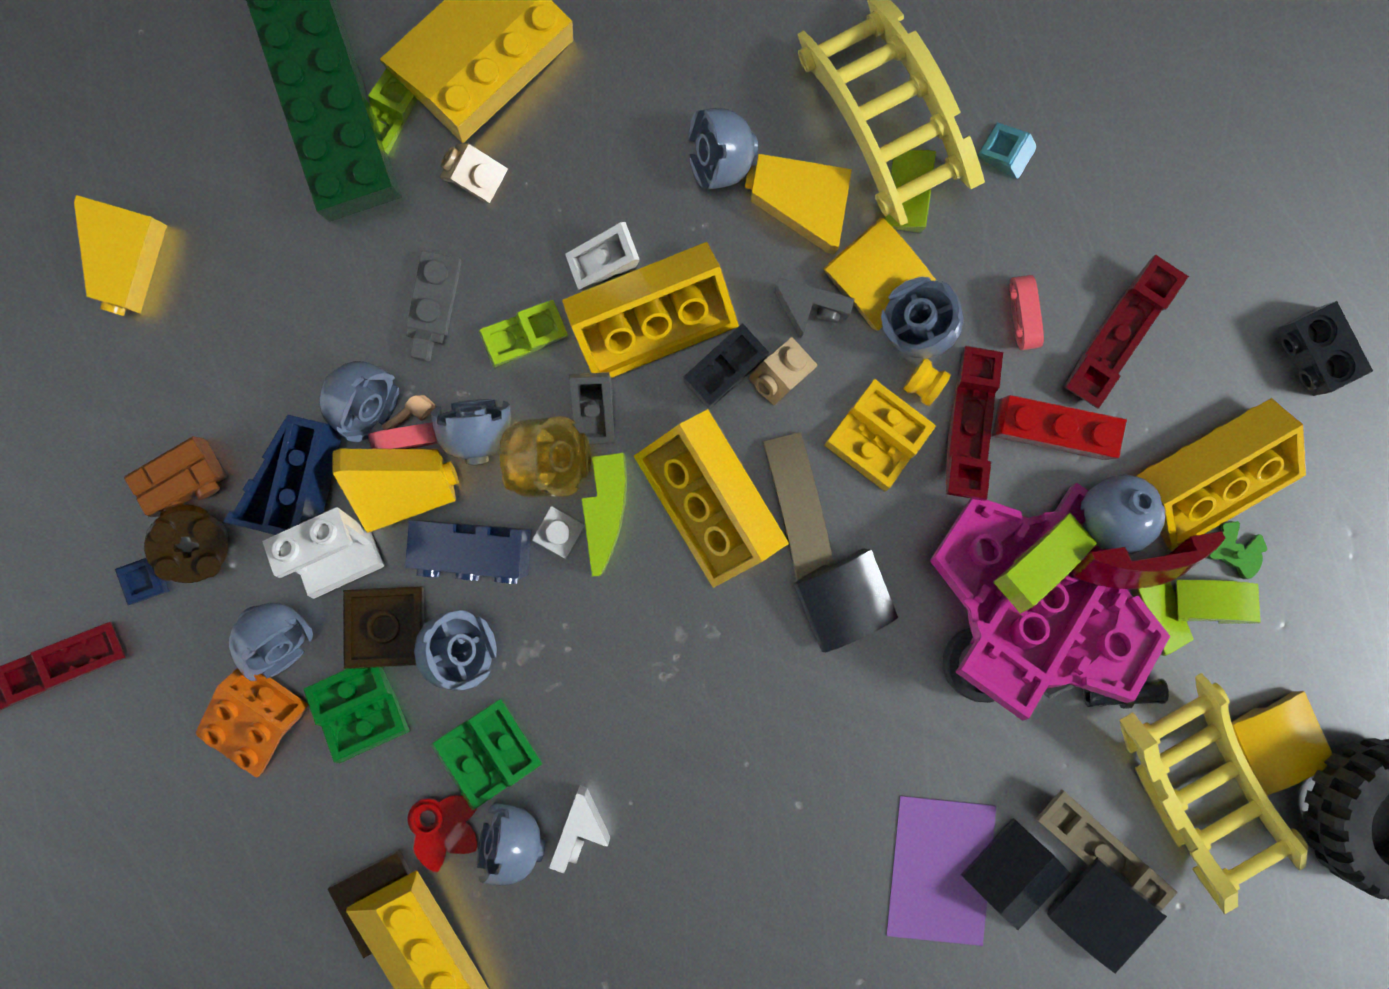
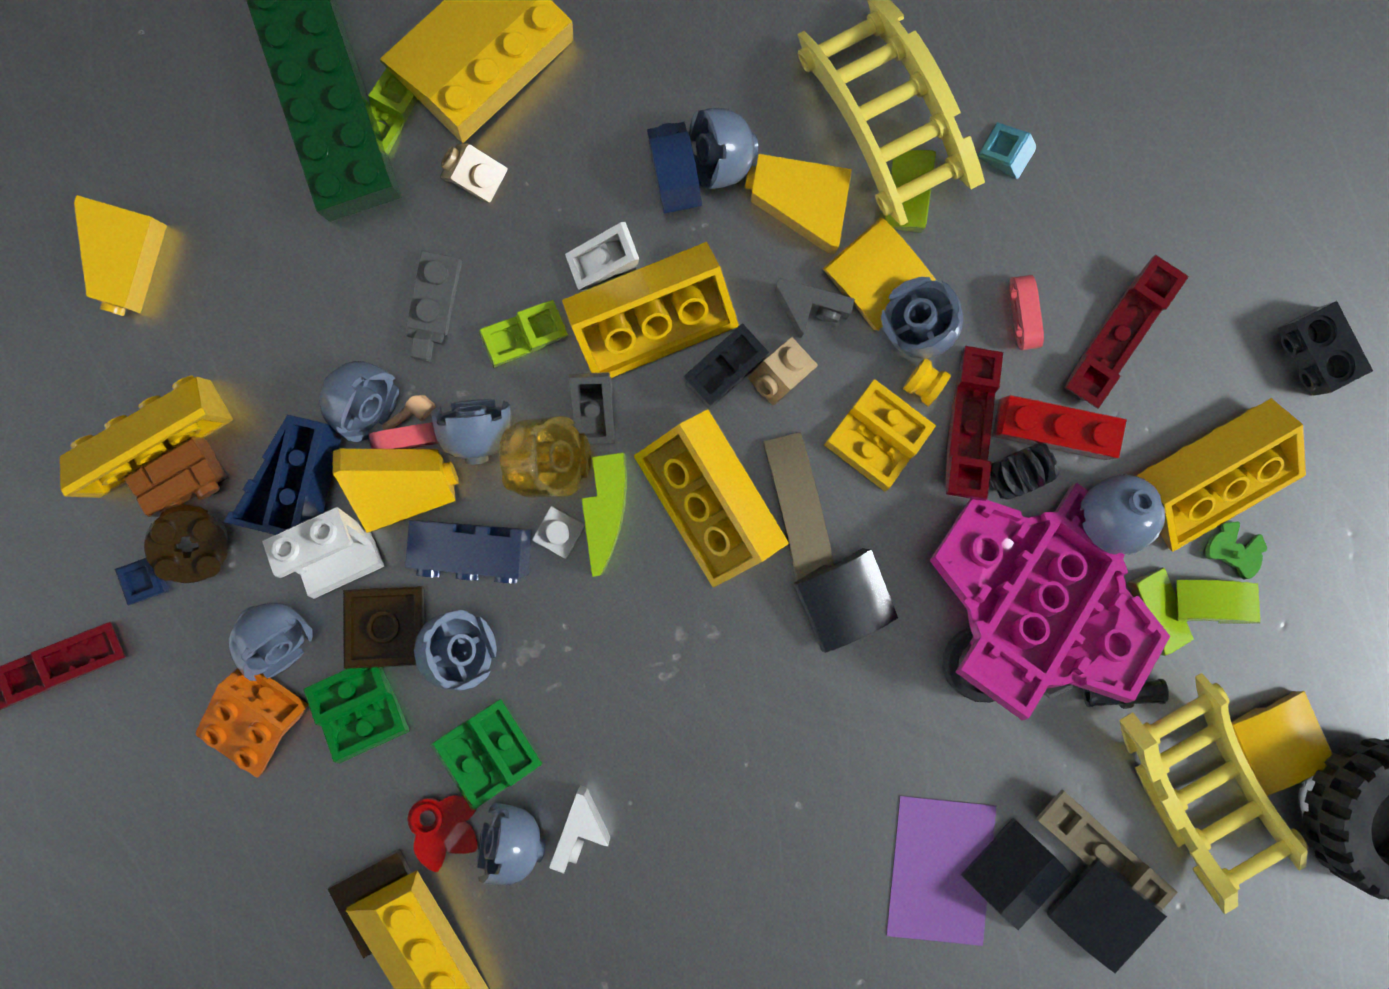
lime slope [993,513,1097,614] -> none
dark red slope [1072,531,1225,589] -> none
none -> yellow slope [59,375,233,498]
none -> dark blue brick [647,121,702,214]
none -> black gear [990,443,1060,500]

